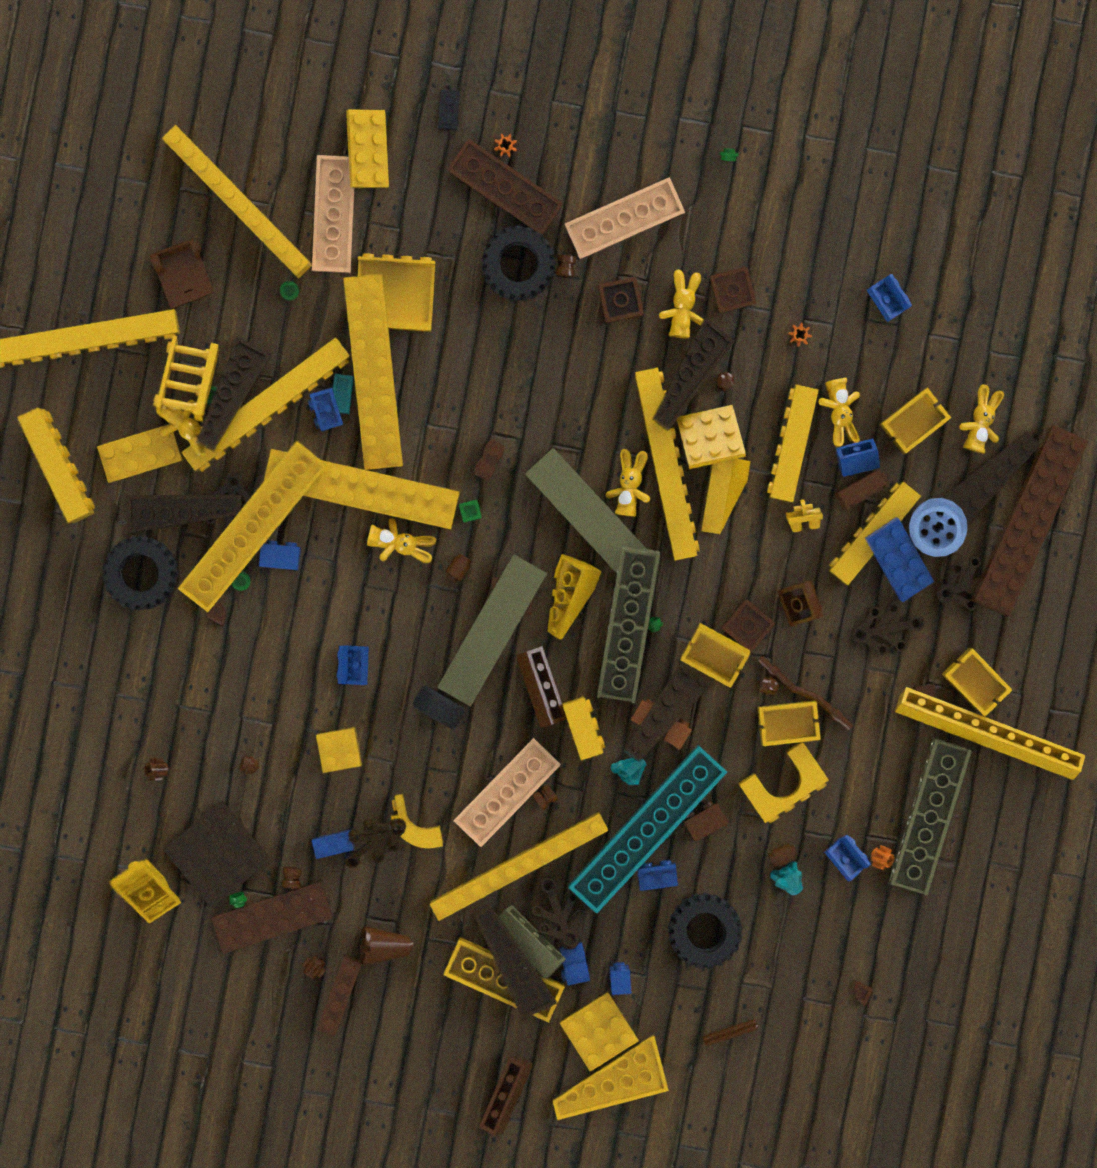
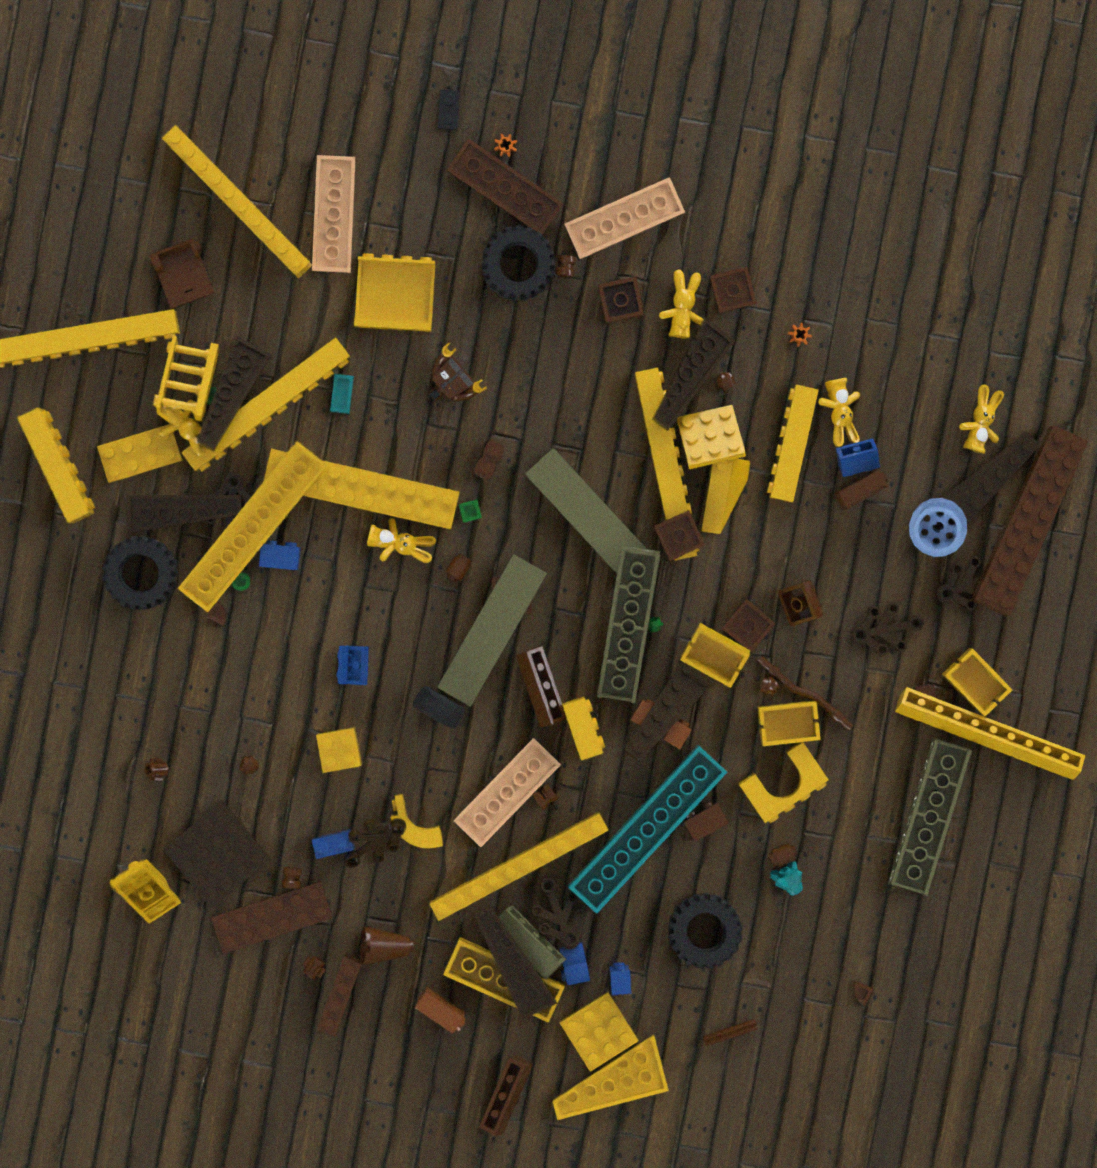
green plate [229,892,247,908] -> none
green plate [280,281,299,301] -> none
blue bracket [308,388,343,432] -> none
yellow plate [344,274,403,470] -> none
yellow plate [346,109,389,188] -> none
yellow wedge [547,554,602,640] -> none
yellow animal [606,449,650,517] -> none
teal rock [610,757,647,785] -> none
blue bracket [637,860,678,891] -> none
green plate [719,148,739,161] -> none
yellow hips [786,499,823,532] -> none
blue bracket [824,835,871,882] -> none
yellow brick [828,482,921,585] -> none
blue plate [865,517,934,602] -> none
blue bracket [867,274,912,322] -> none
orange gear [870,845,894,871] -> none
yellow piece [879,388,951,454] -> none
none -> dark orange brick [415,986,466,1034]
none -> reddish brown torso [429,343,487,402]
none -> reddish brown plate [654,510,705,561]

